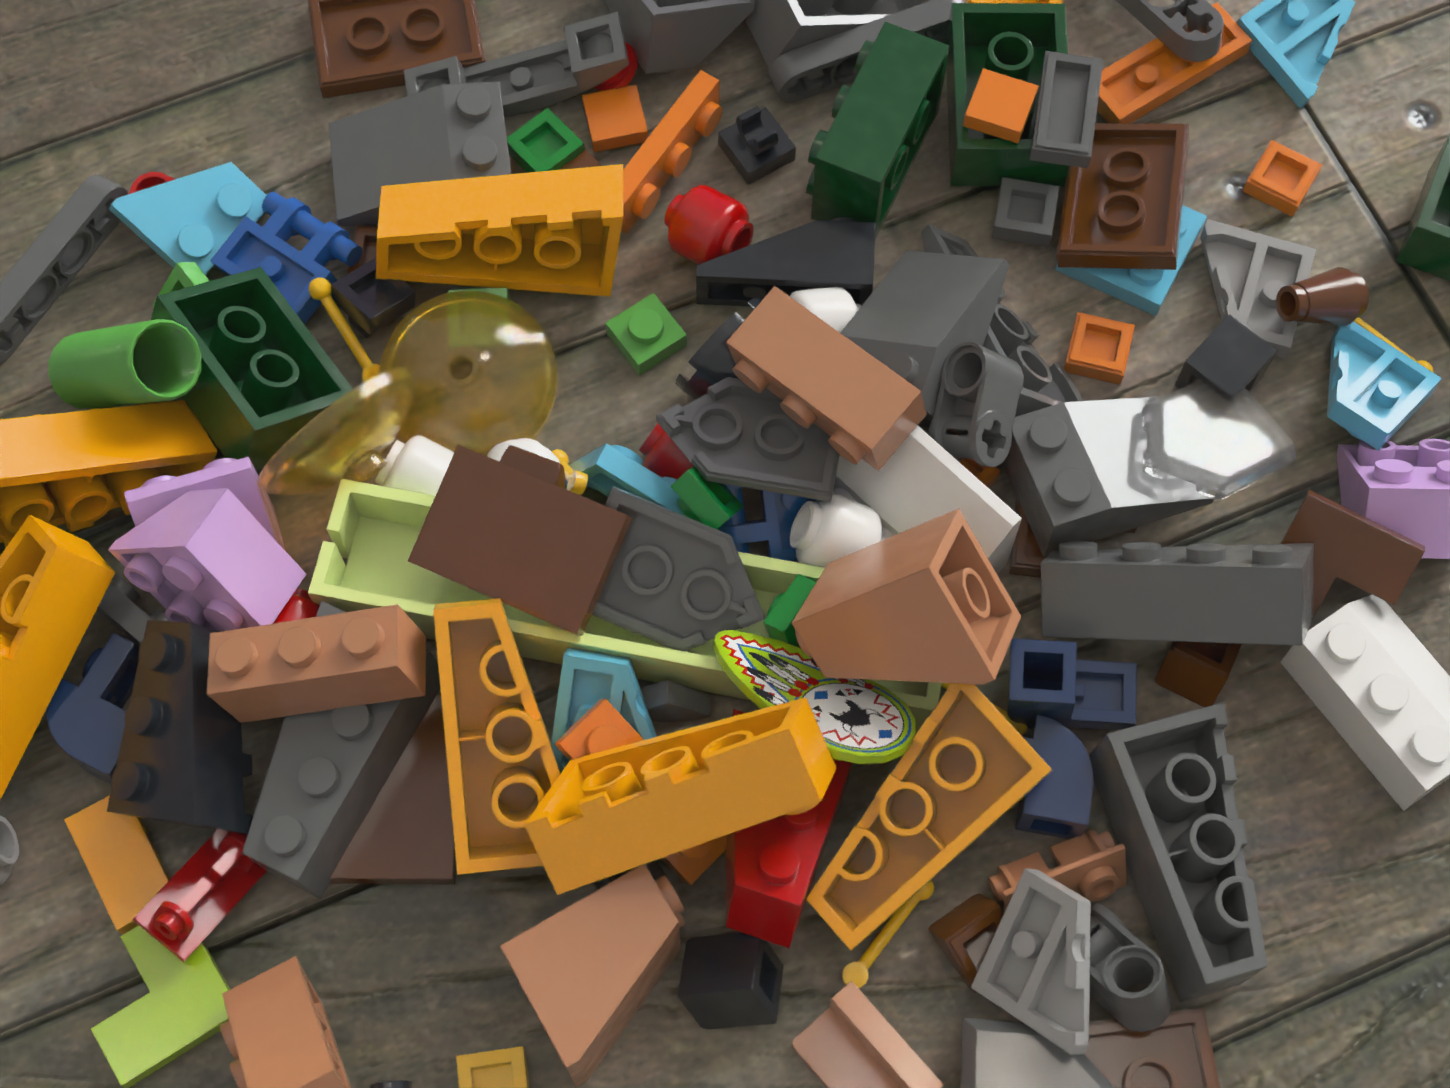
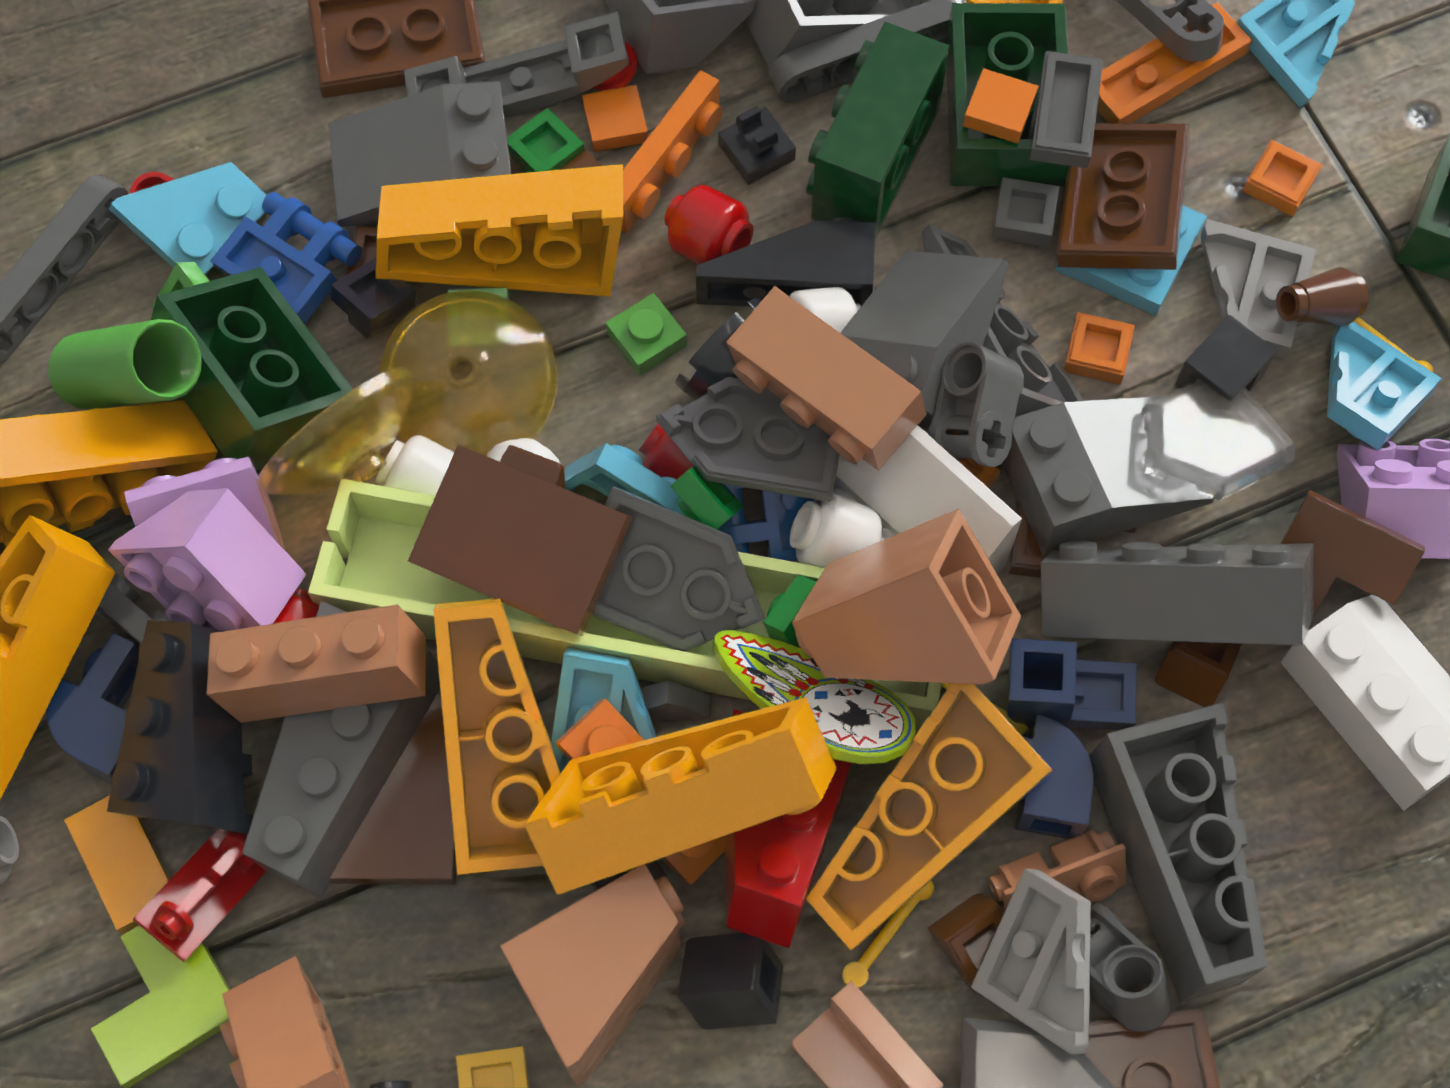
yellow hinge [308,277,386,388] -> none
yellow hinge [551,449,588,496] -> none

